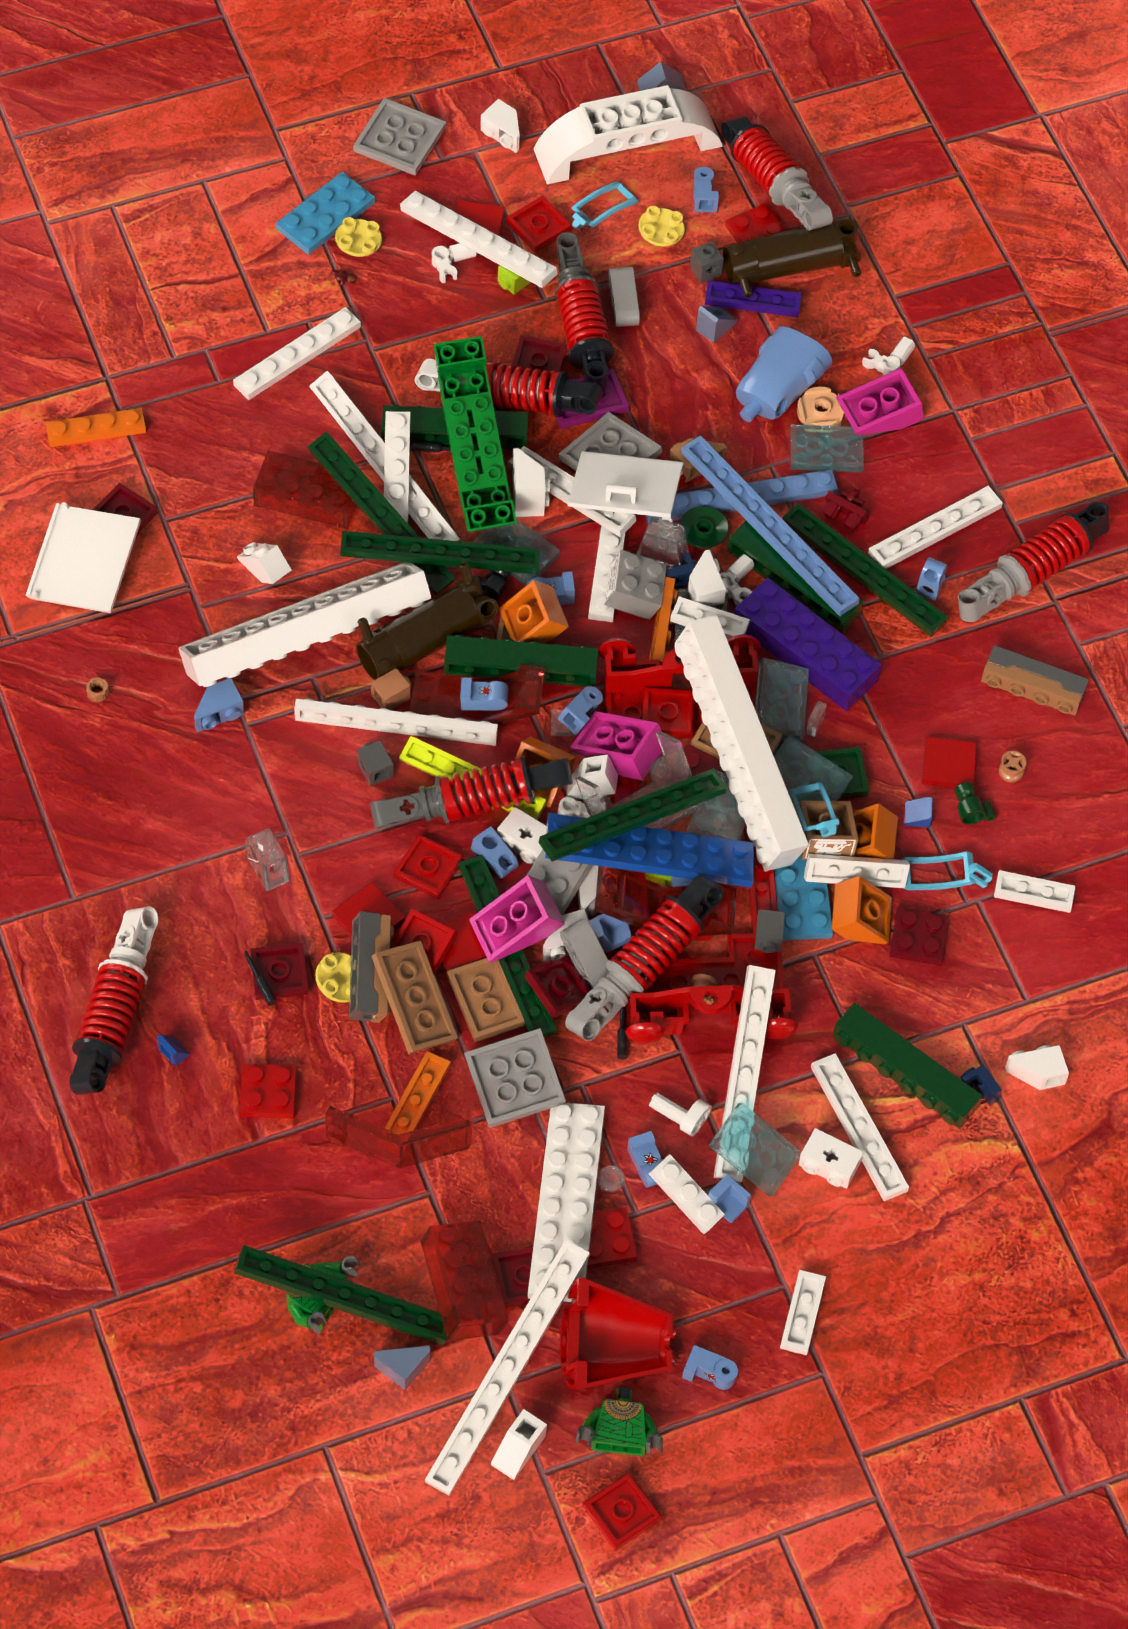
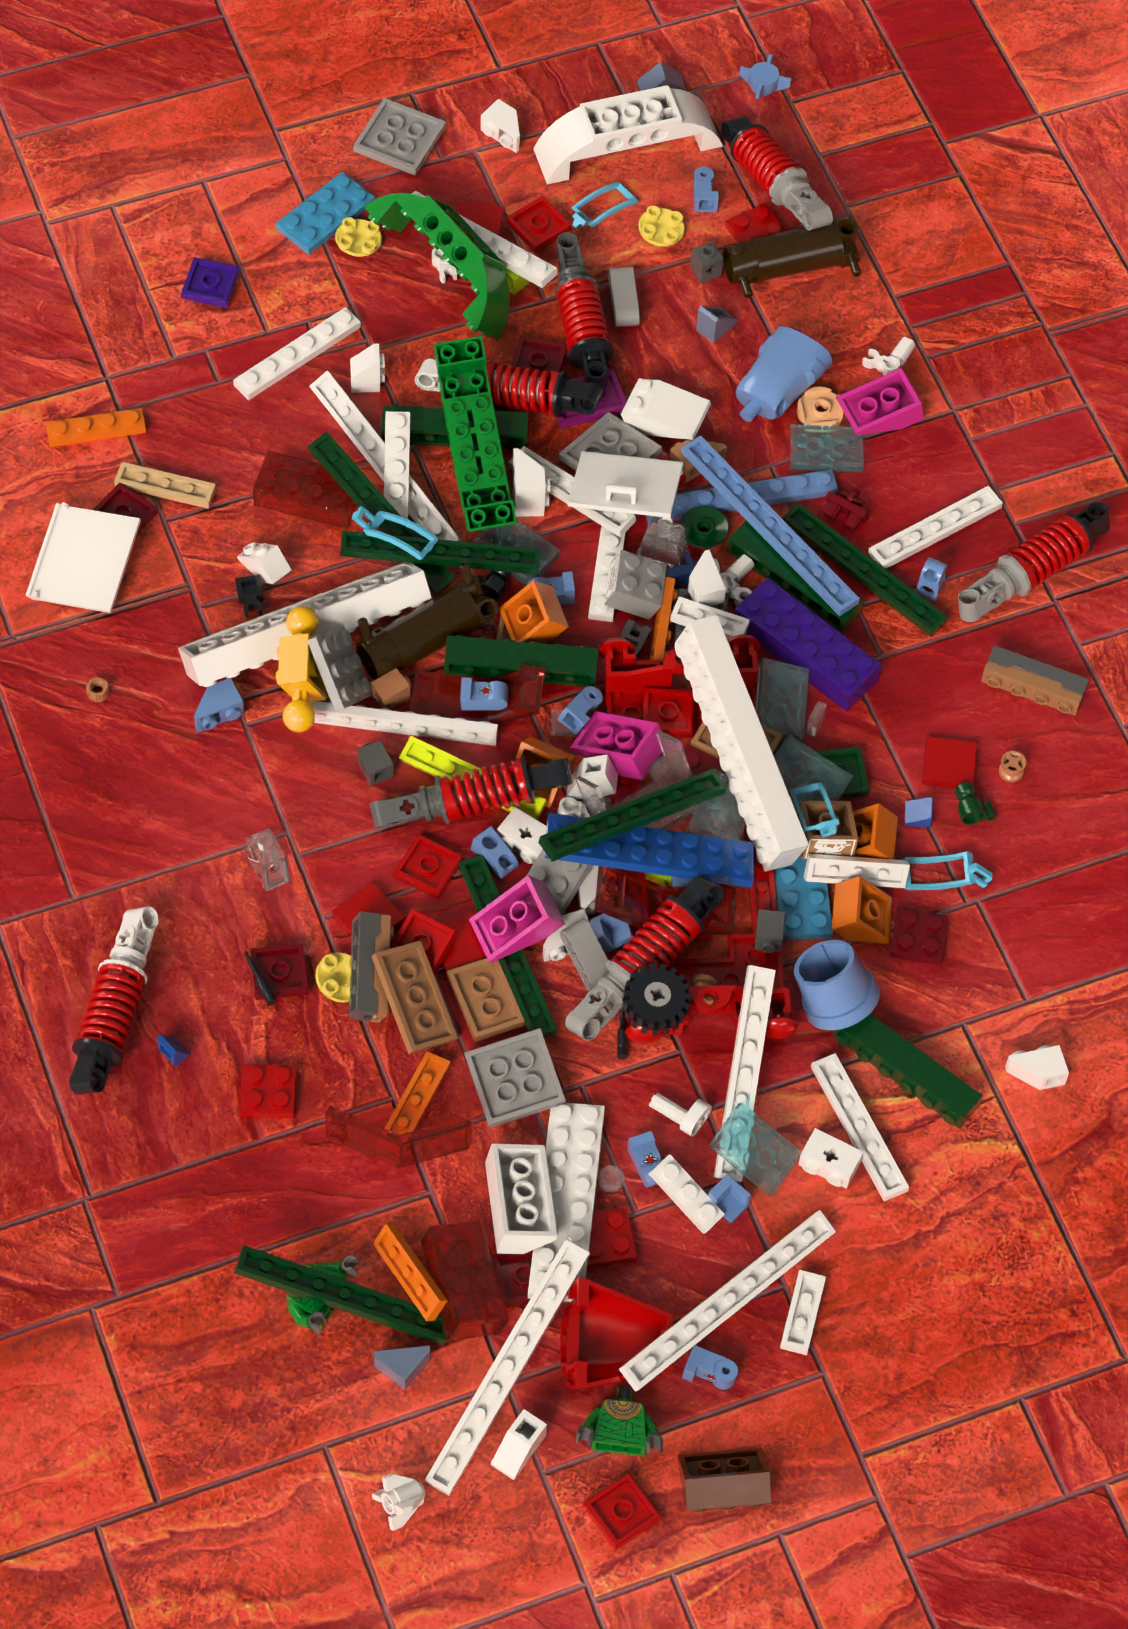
dark red plant [331,269,358,285] -> none
black piece [412,441,450,453] -> none
dark red plate [524,956,594,1018] -> none
dark purple plate [705,281,802,318] -> none
dark blue bracket [961,1065,1002,1106] -> none
white plate [994,870,1075,913] -> none
none -> tan plate [114,462,216,509]
none -> dark purple plate [181,257,240,308]
none -> black plate [235,575,264,618]
none -> yellow brick [276,606,327,732]
none -> light grey plate [307,625,372,712]
none -> white slope [350,344,385,393]
none -> medium azure sword [352,506,438,560]
none -> green slope [364,193,510,339]
none -> white brick [372,1473,425,1531]
none -> orange plate [373,1223,448,1321]
none -> white slope [485,1144,558,1254]
none -> dark grey plate [619,619,652,659]
none -> white plate [619,1210,836,1392]
none -> white slope [621,378,711,440]
none -> black wheel [622,963,691,1036]
none -> reddish brown slope [678,1448,771,1512]
none -> medium blue piece [739,54,791,99]
none -> medium blue piece [794,940,880,1030]

